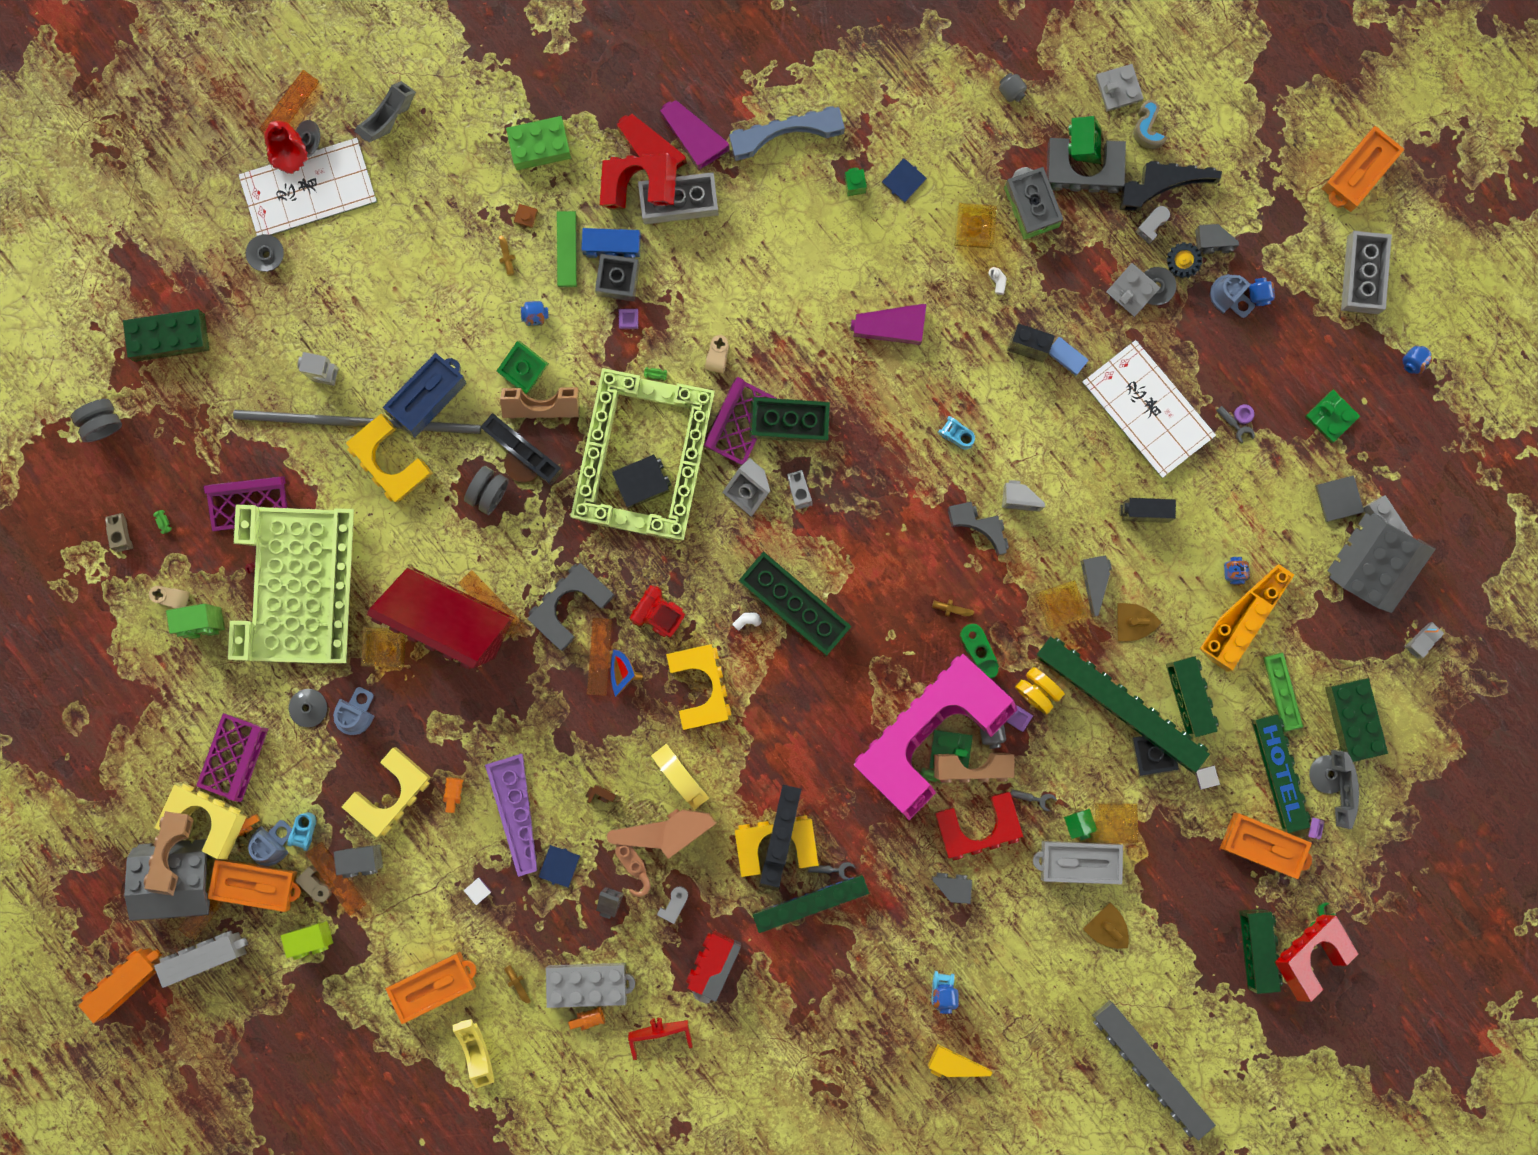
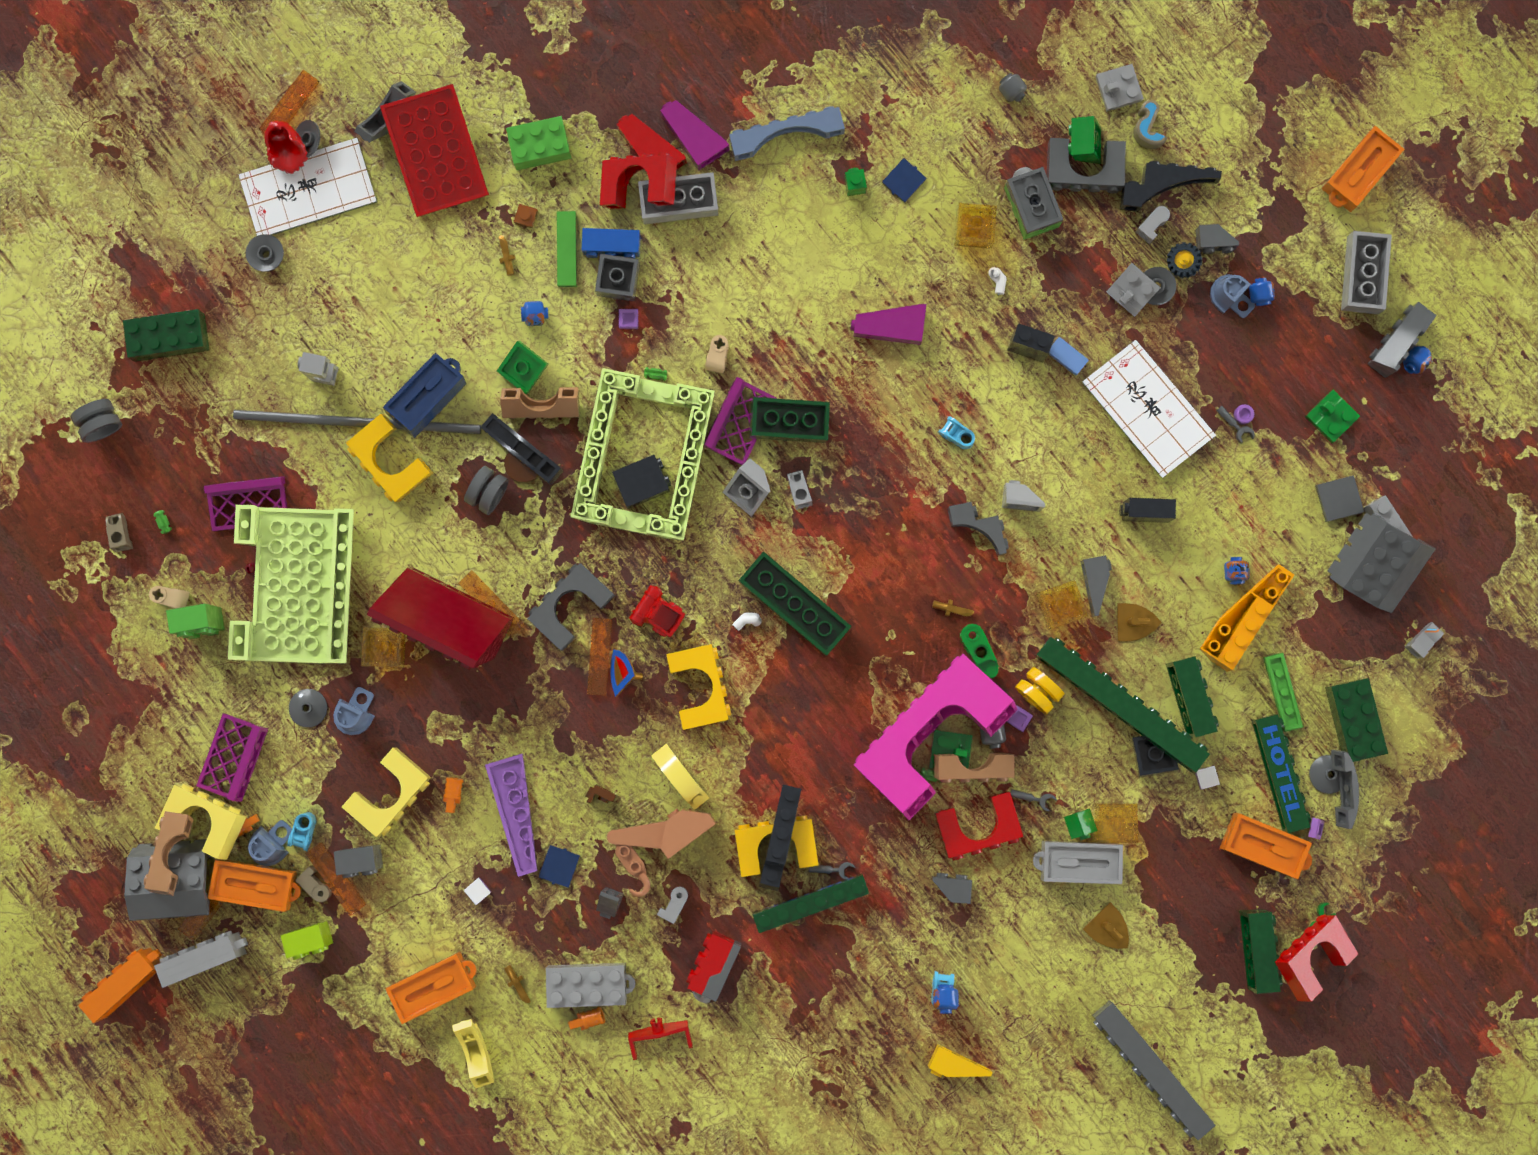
none -> red plate [380,84,489,217]
none -> dark grey wedge [1367,302,1437,378]

